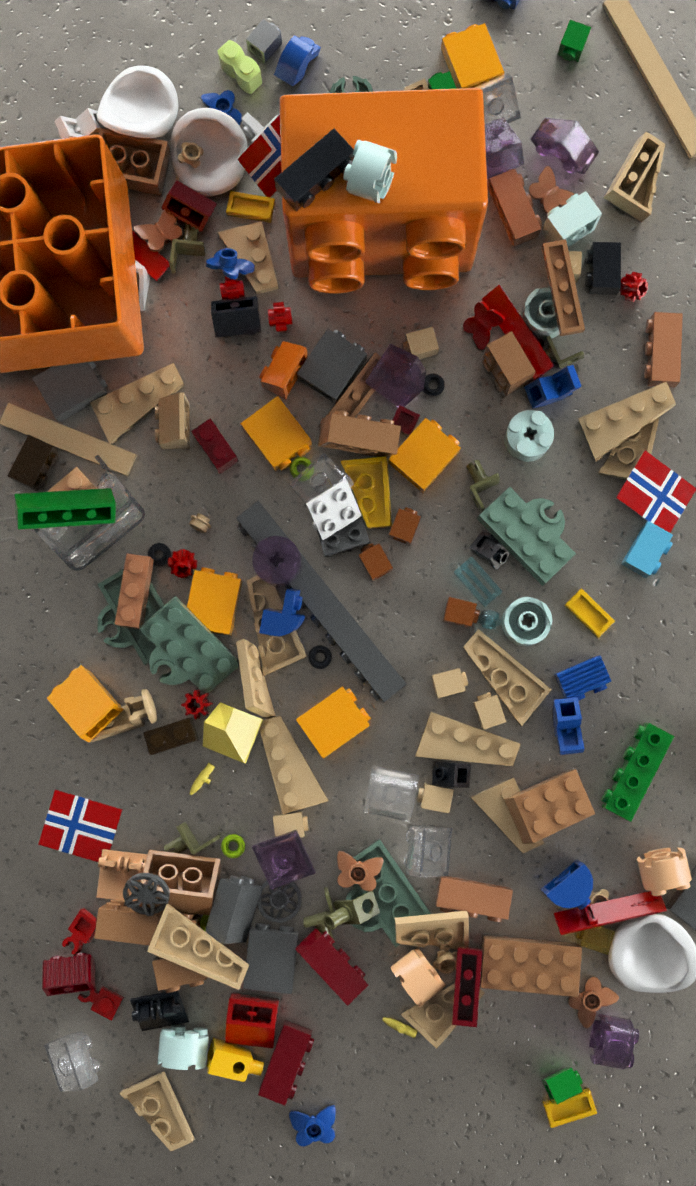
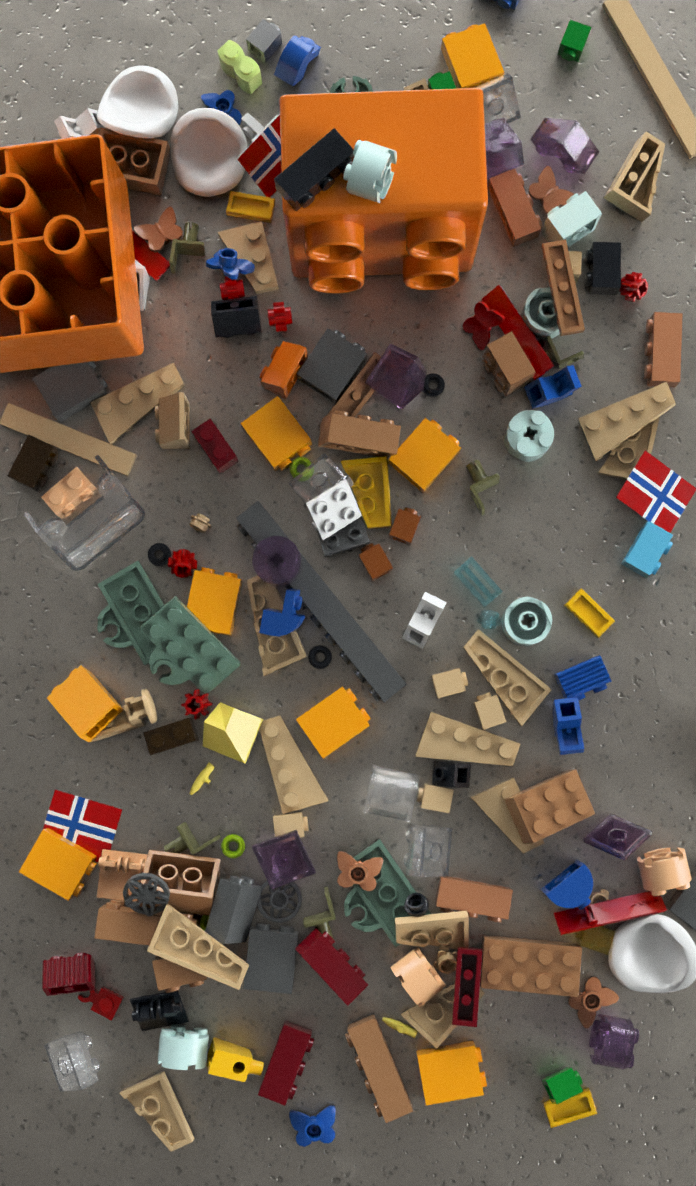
green brick [14,488,116,530] -> none
red plate [62,908,97,955] -> none
nougat brick [115,553,154,629] -> none
dark red brick [161,180,217,232] -> none
tan plate [178,142,204,168] -> none
red slope [225,993,279,1049] -> none
tan wing [236,639,276,719] -> none
olive bracket [324,891,380,930] -> none
dark red plate [392,405,420,437] -> none
tan brick [402,327,439,362] -> none
dark orange brick [443,597,480,628] -> none
black bracket [469,530,510,570] -> none
sand green plate [476,487,576,586] -> none
green brick [601,723,675,822] -> none
none -> light orange brick [19,828,97,901]
none -> medium nougat brick [345,1014,413,1123]
none -> white brick [402,592,446,649]
none -> black plate [404,893,429,916]
none -> light orange brick [416,1040,487,1106]
none -> clear purple slope [583,814,652,861]

